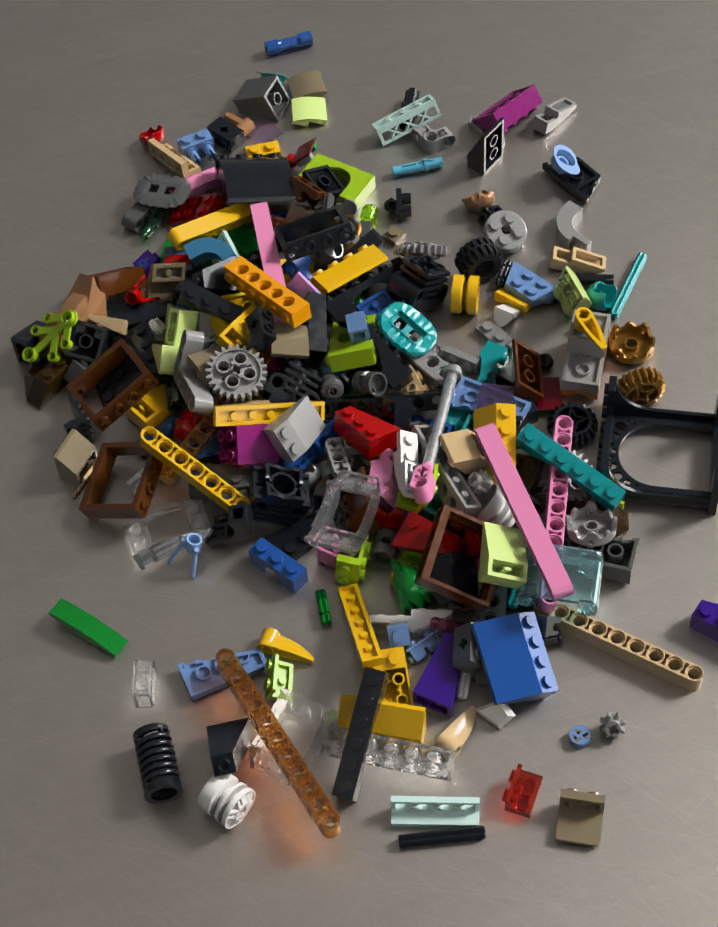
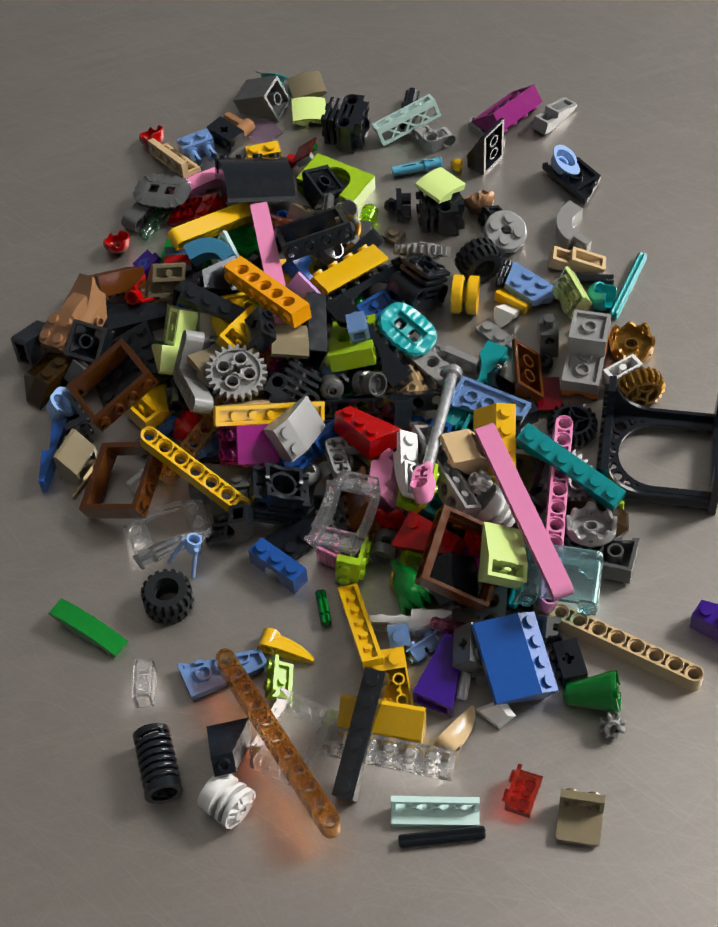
lime plant [22,309,78,363] -> none
tan slope [88,314,128,335] -> none
white plate [148,318,166,335] -> none
blue axle [264,31,313,56] -> none
reddish brown slope [291,176,327,203] -> none
clear purple piece [477,383,515,409] -> none
medium blue tile [569,725,591,748] -> none
yellow piece [573,307,607,350] -> none
none -> blue slope [38,419,68,492]
none -> light blue piece [46,387,76,420]
none -> red hair [103,230,130,254]
none -> black tyre [141,569,194,624]
none -> black piece [321,94,371,154]
none -> yellowish green slope [415,167,465,203]
none -> black piece [416,189,465,237]
none -> yellow hinge [450,158,463,172]
none -> dark grey torso [537,314,559,357]
none -> black brick [549,638,588,688]
none -> green cone [562,670,622,713]
none -> white brick [601,354,643,387]

